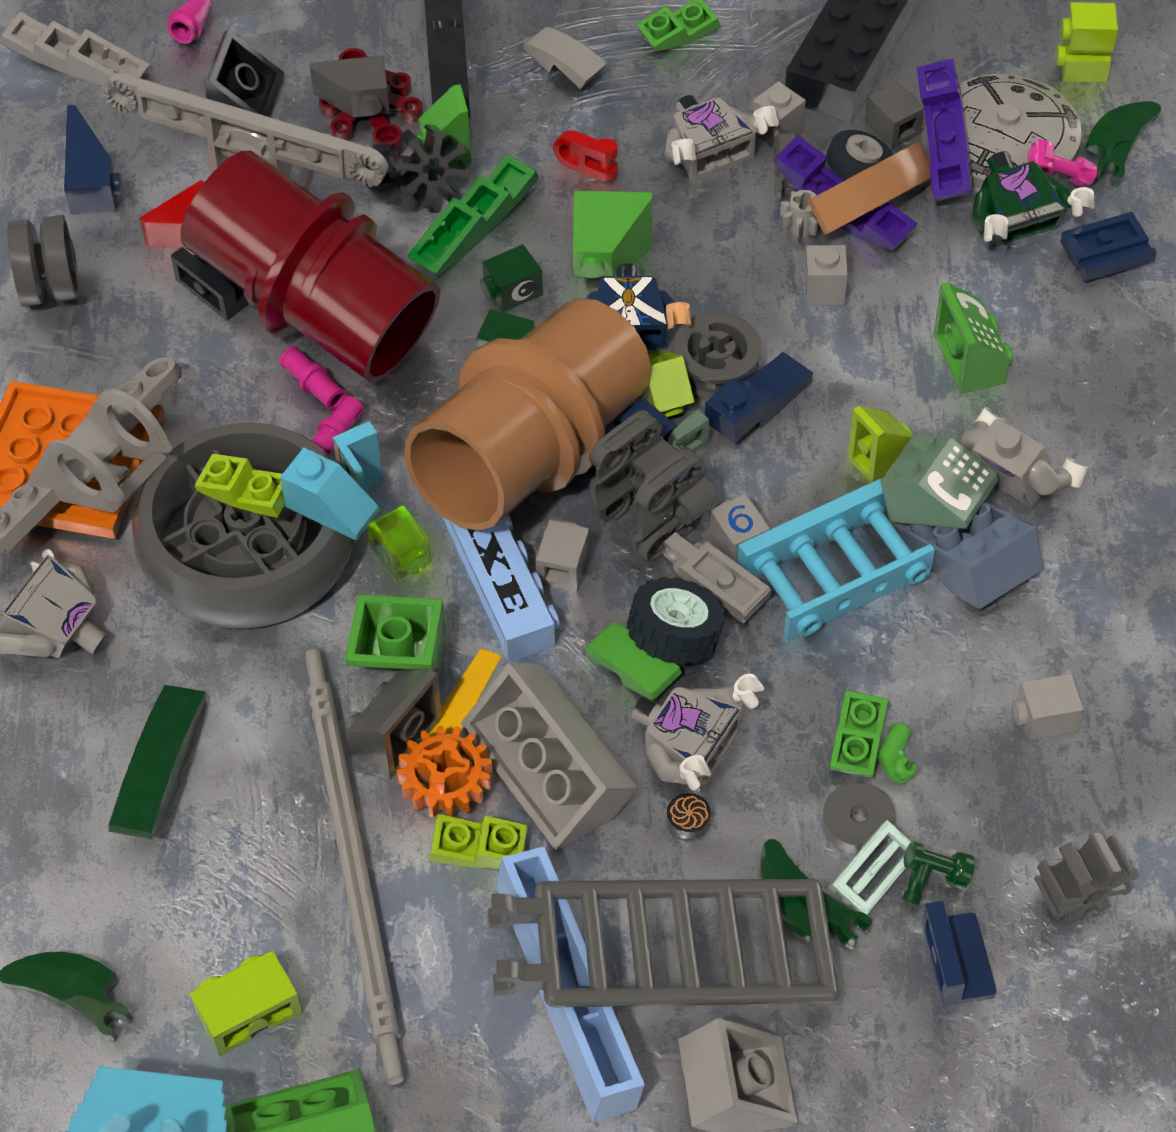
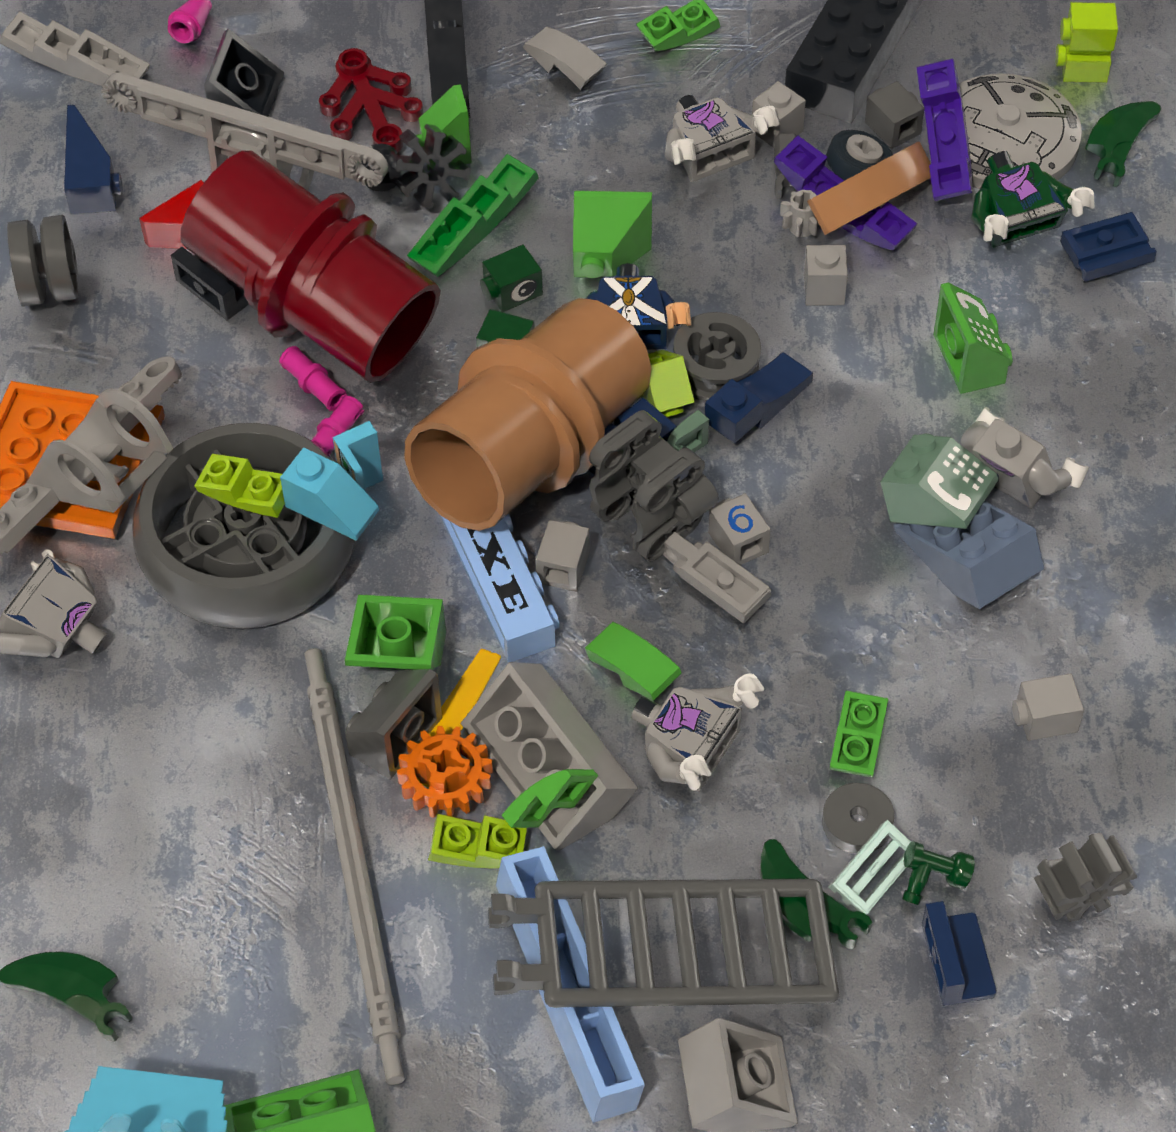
dark green slope [108,685,206,840] -> none
lime brick [189,950,302,1057] -> none
dark grey slope [310,56,390,117] -> none
clear neon green brick [368,505,432,581] -> none
red plate [552,130,618,182] -> none
black wheel [627,577,725,665] -> none
tile [667,793,711,839] -> none
medium azure fence [737,478,935,641] -> none
lime slope [847,405,913,483] -> none
bright green arm [877,722,917,783] -> none
dark pink bar [1027,140,1097,187] -> none
none -> bright green slope [502,769,598,828]

